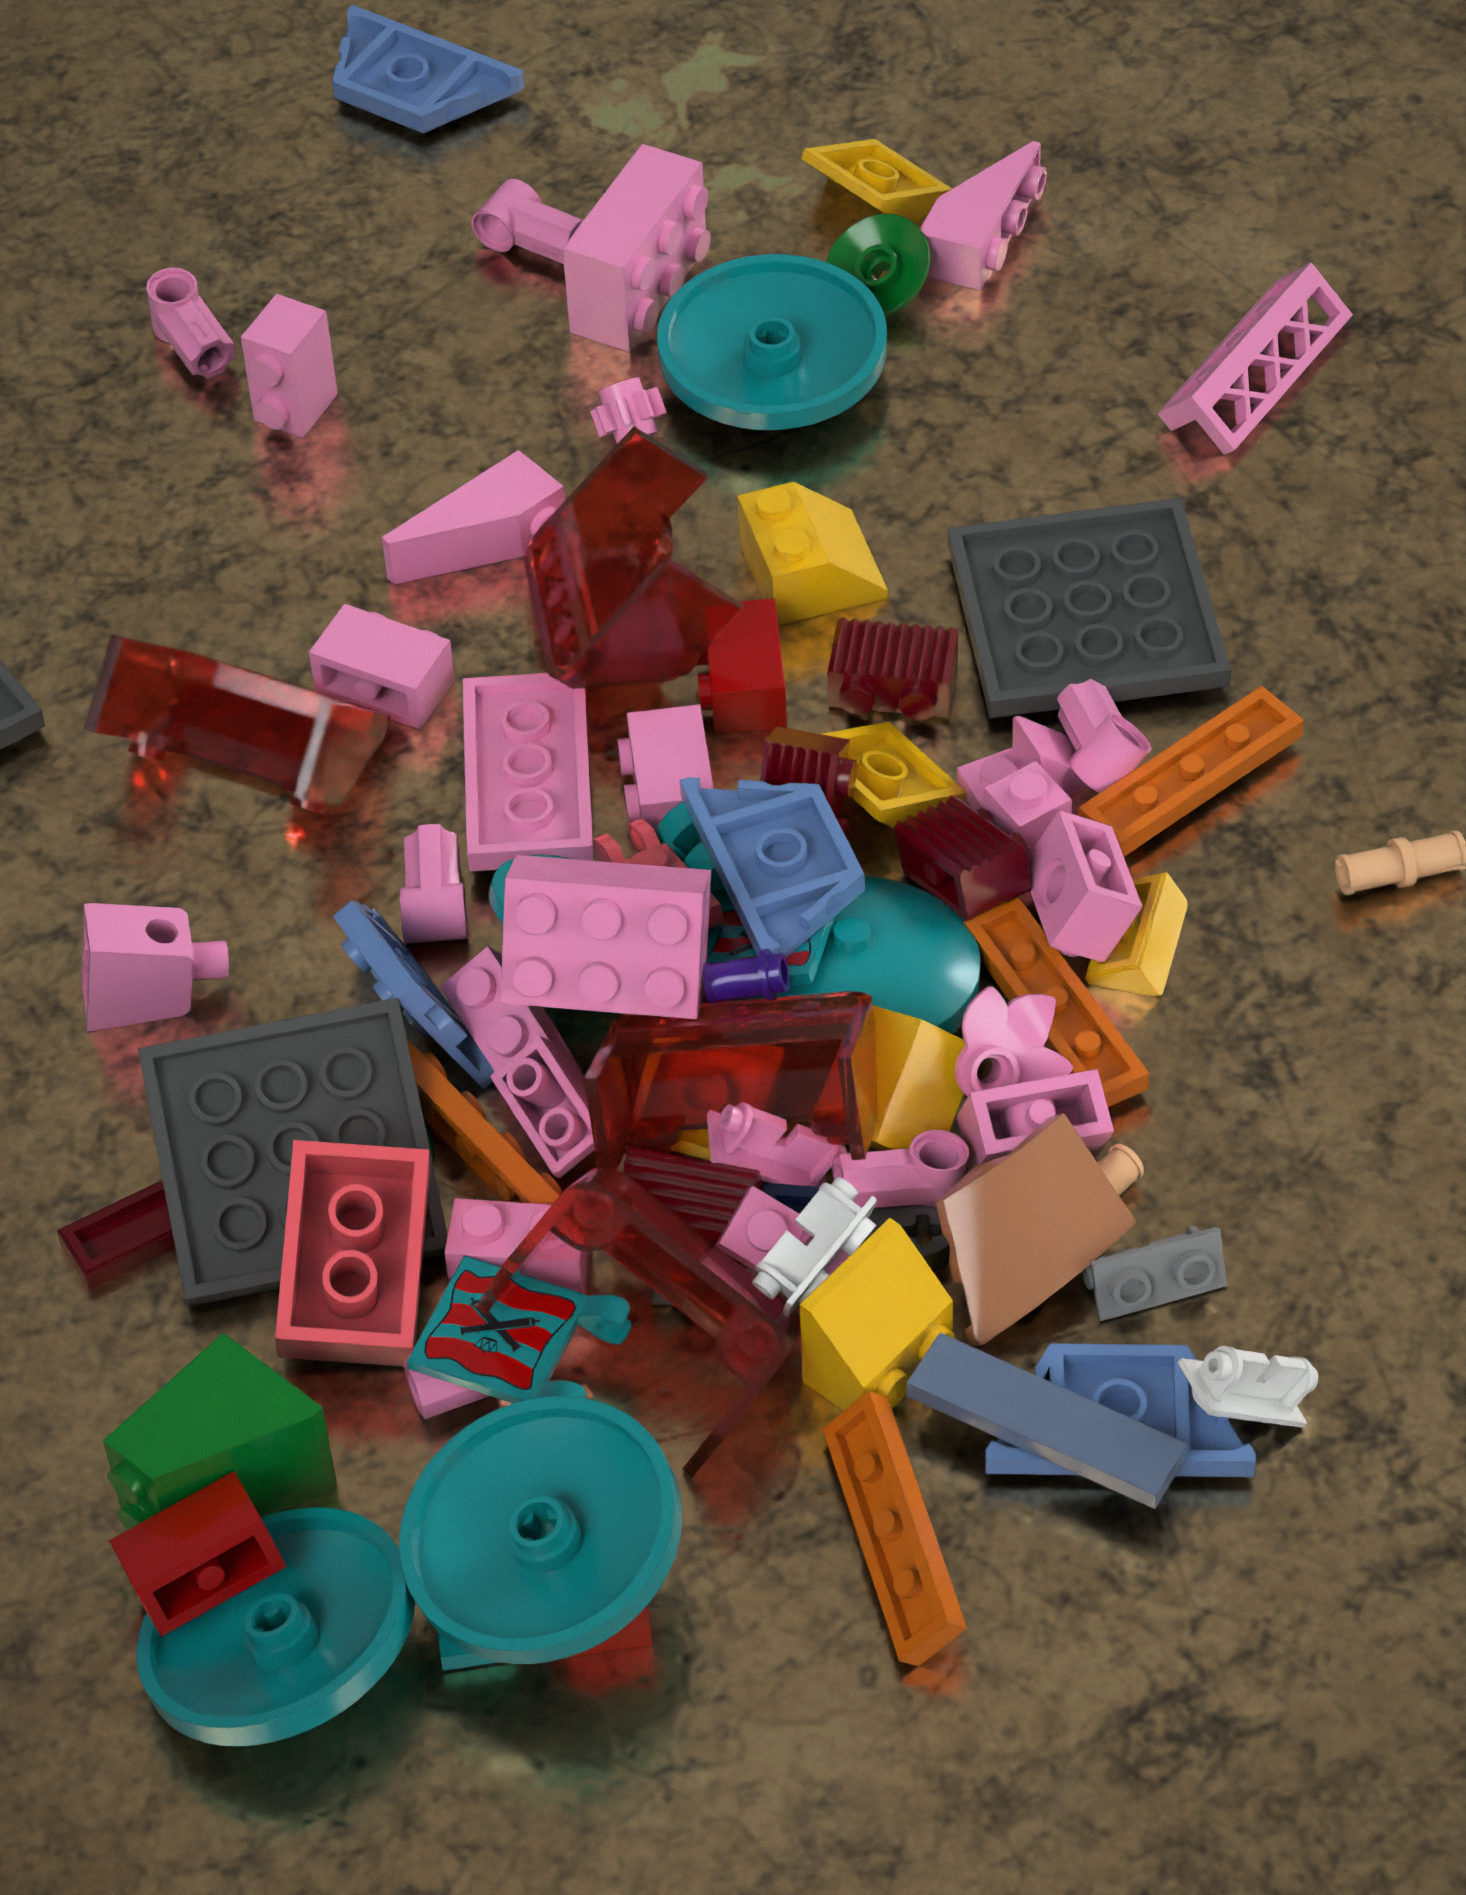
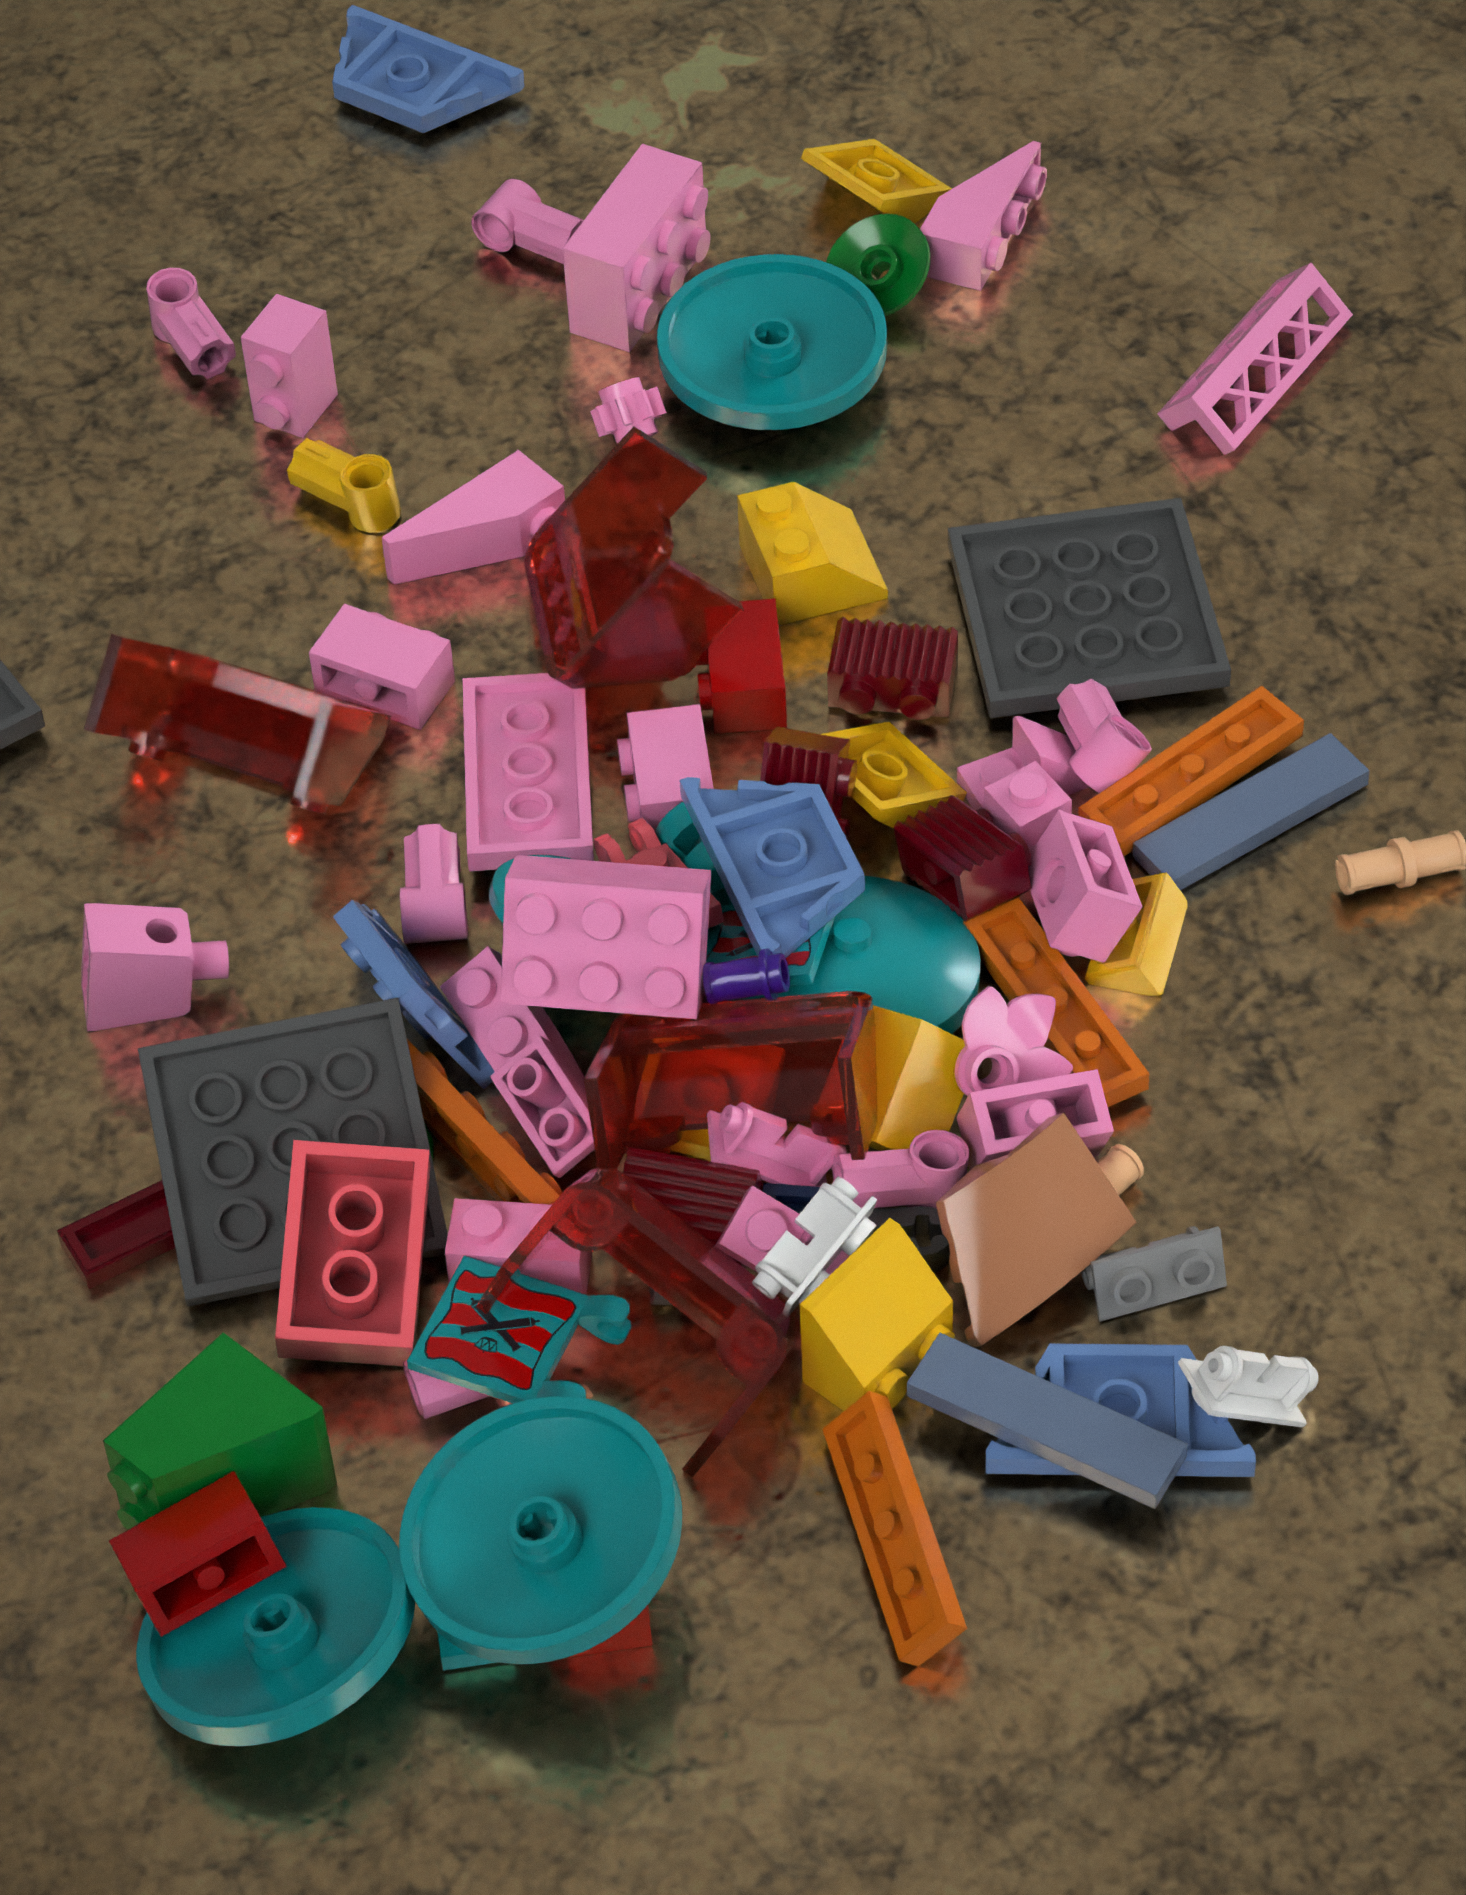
none -> yellow piece [287,438,401,533]
none -> sand blue tile [1132,733,1370,890]

